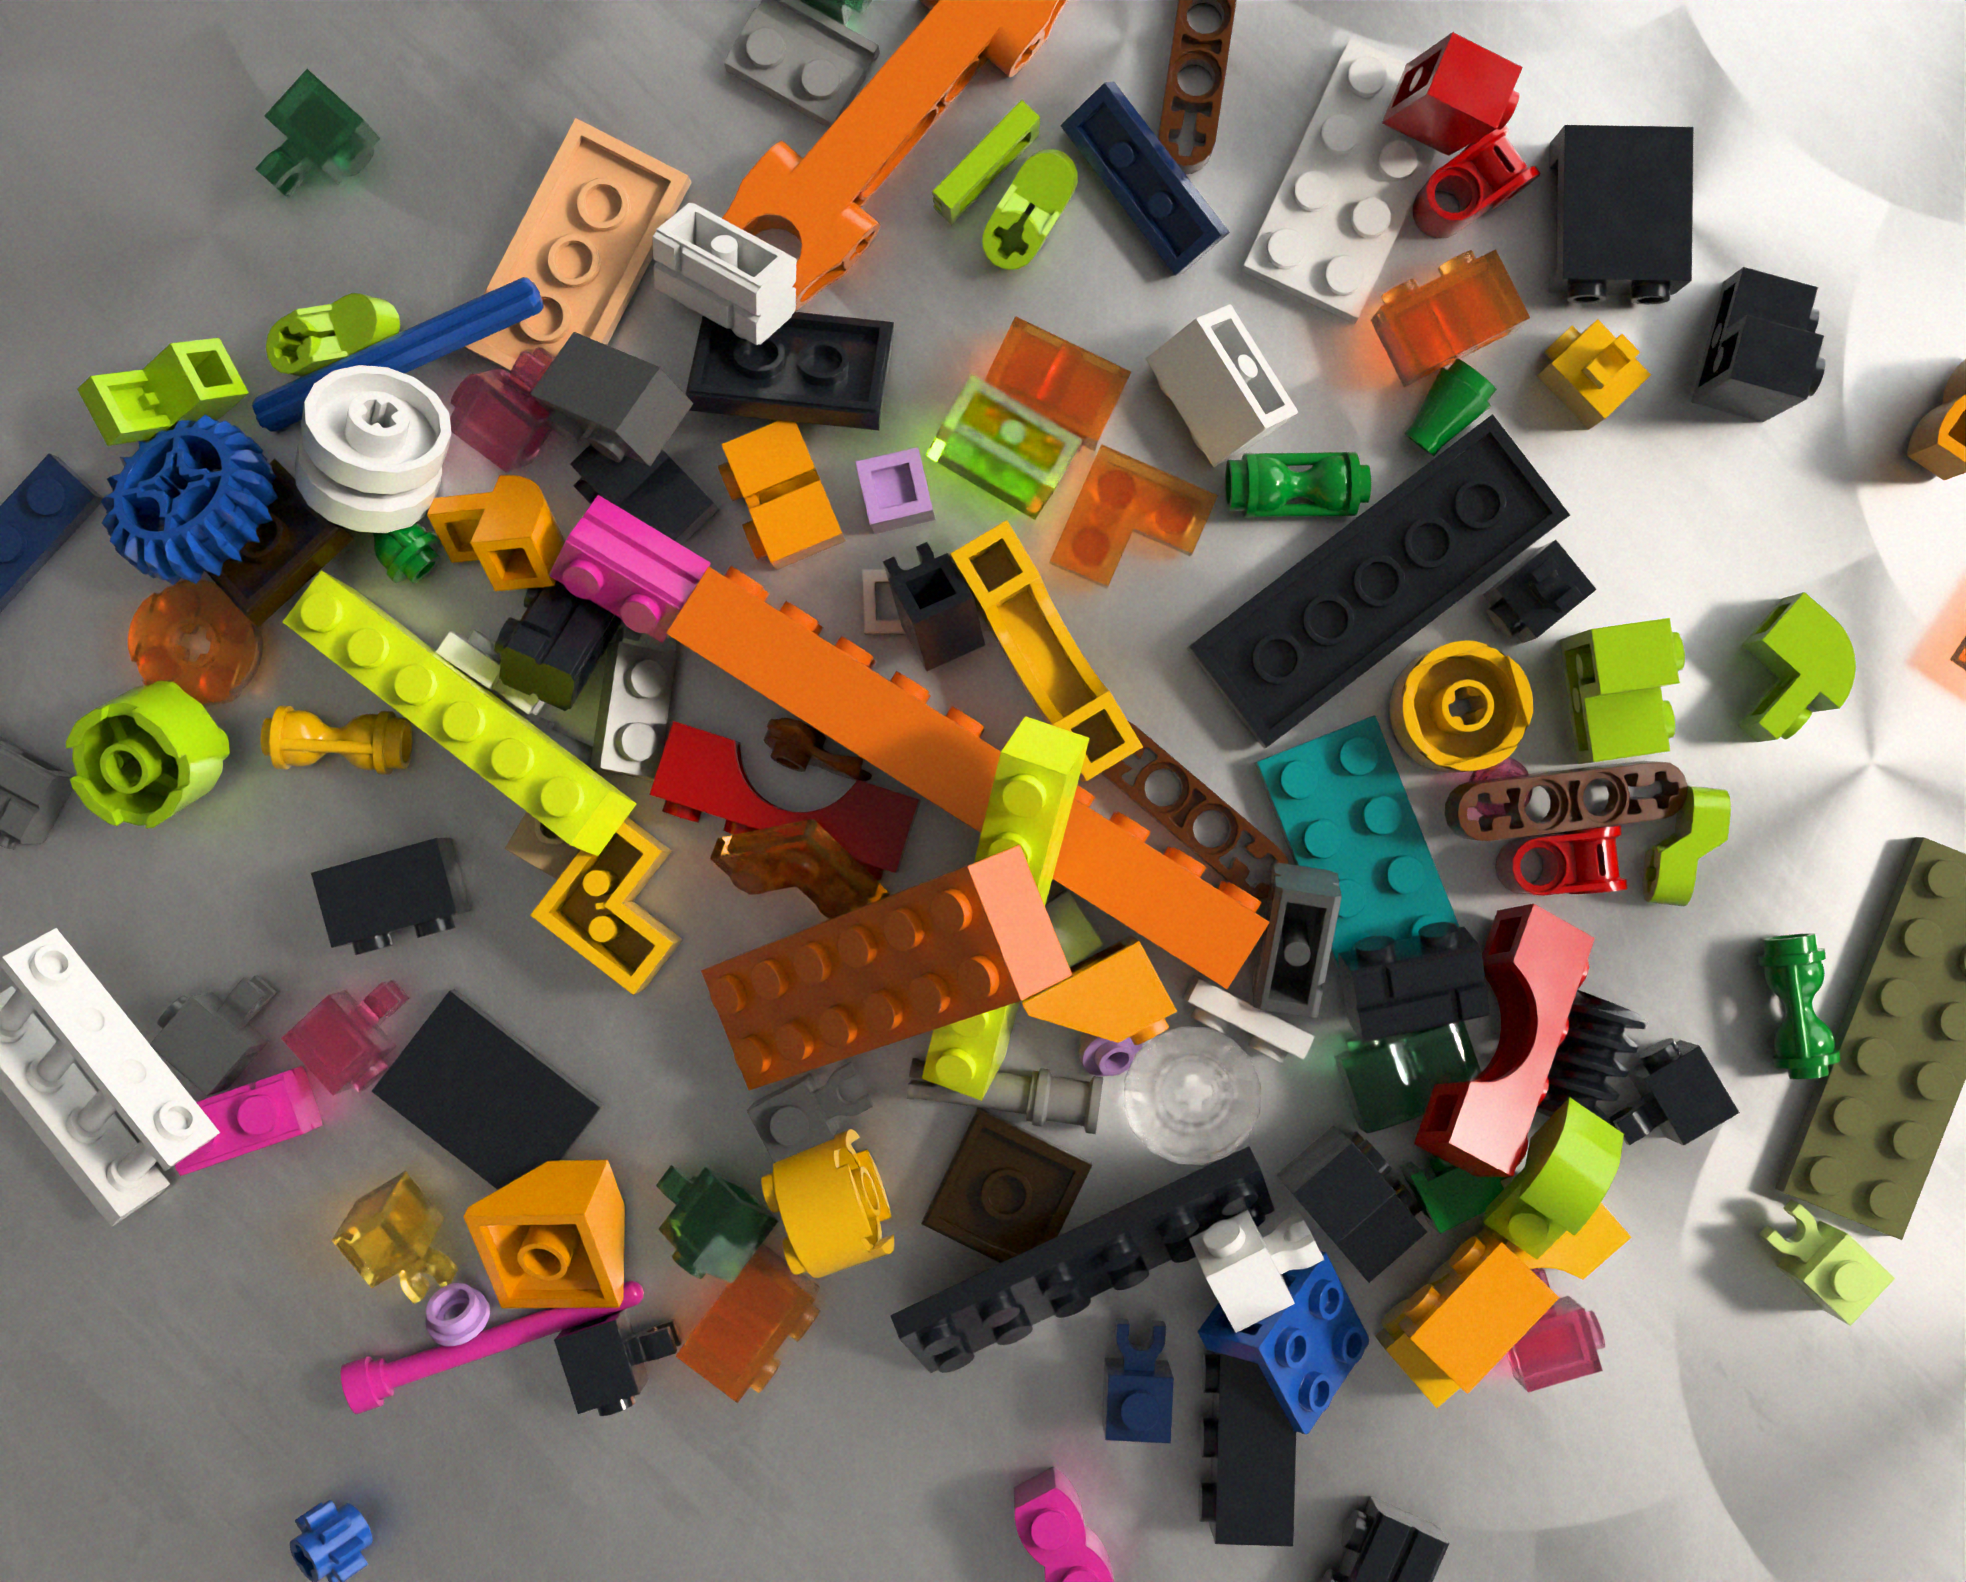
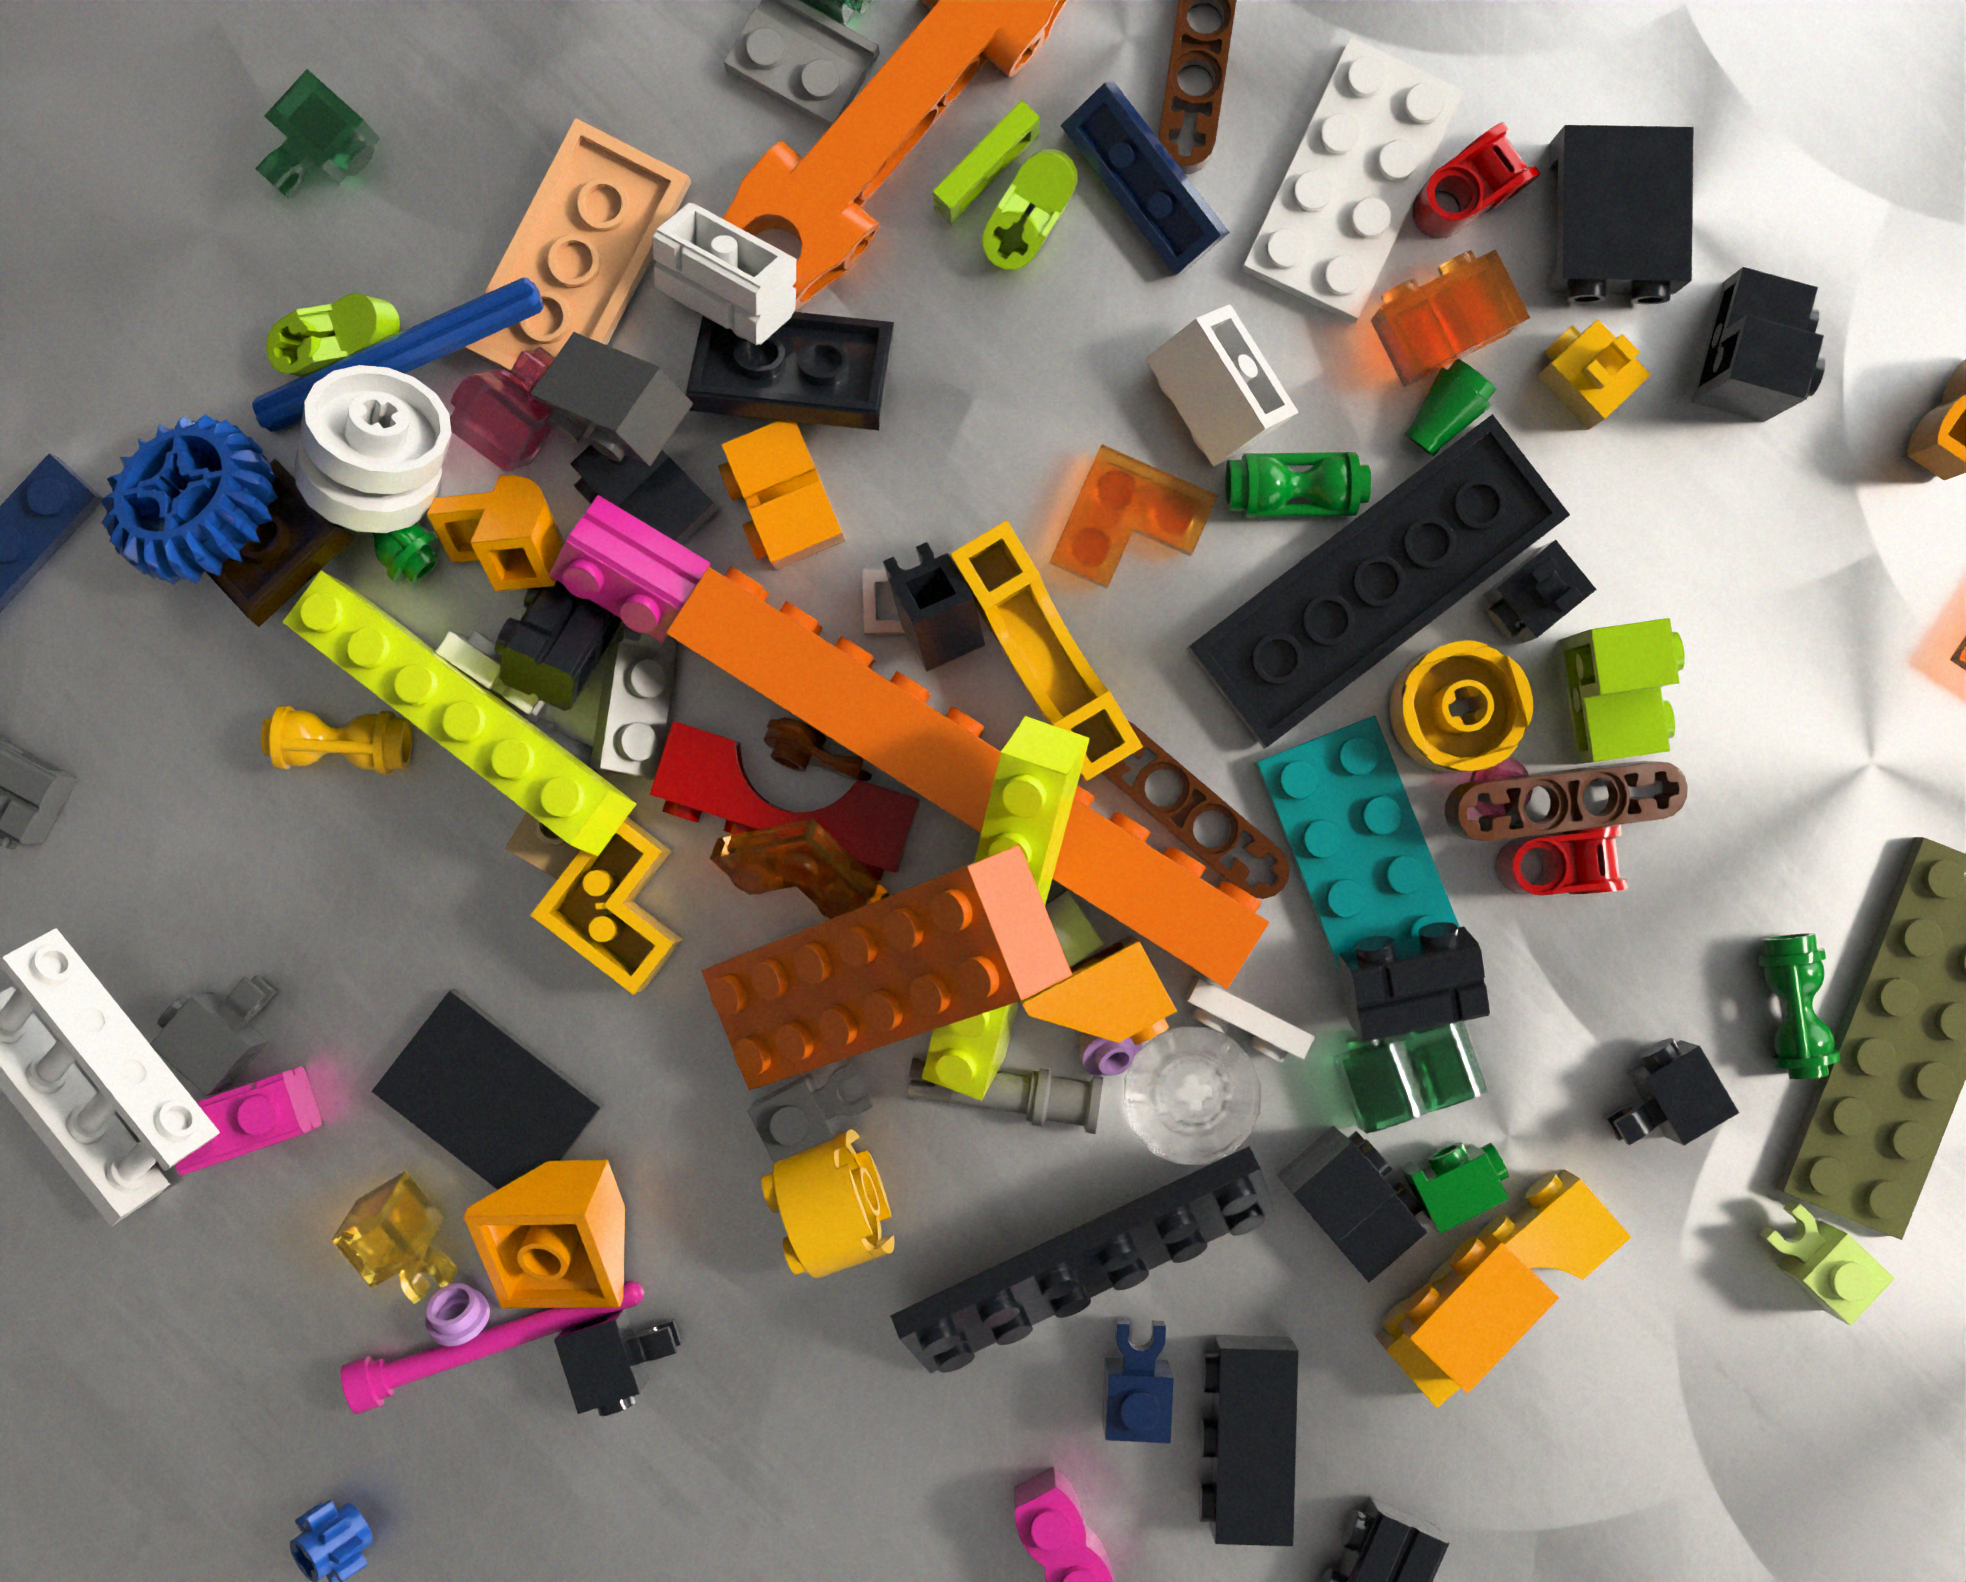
lime brick [66,681,230,829] -> none
lime brick [77,338,249,446] -> none
clear orange plate [128,580,263,708] -> none
clear pink brick [281,979,410,1096] -> none
black brick [311,838,471,955] -> none
clear green brick [656,1165,779,1283] -> none
clear orange brick [676,1241,821,1403] -> none
lavender panel [855,447,935,534] -> none
dark brown plate [921,1107,1092,1263] -> none
clear neon green brick [925,374,1083,520] -> none
clear orange brick [982,316,1131,453] -> none
white brick [1189,1210,1324,1333] -> none
blue bracket [1197,1251,1369,1435] -> none
dark grey brick [1252,863,1342,1018] -> none
red brick [1382,32,1523,156] -> none
arch [1414,904,1595,1177] -> none
lime brick [1483,1097,1624,1260] -> none
clear pink brick [1506,1268,1605,1392] -> none
black piece [1536,990,1648,1123] -> none
lime piece [1642,785,1731,907] -> none
lime brick [1738,592,1856,742] -> none

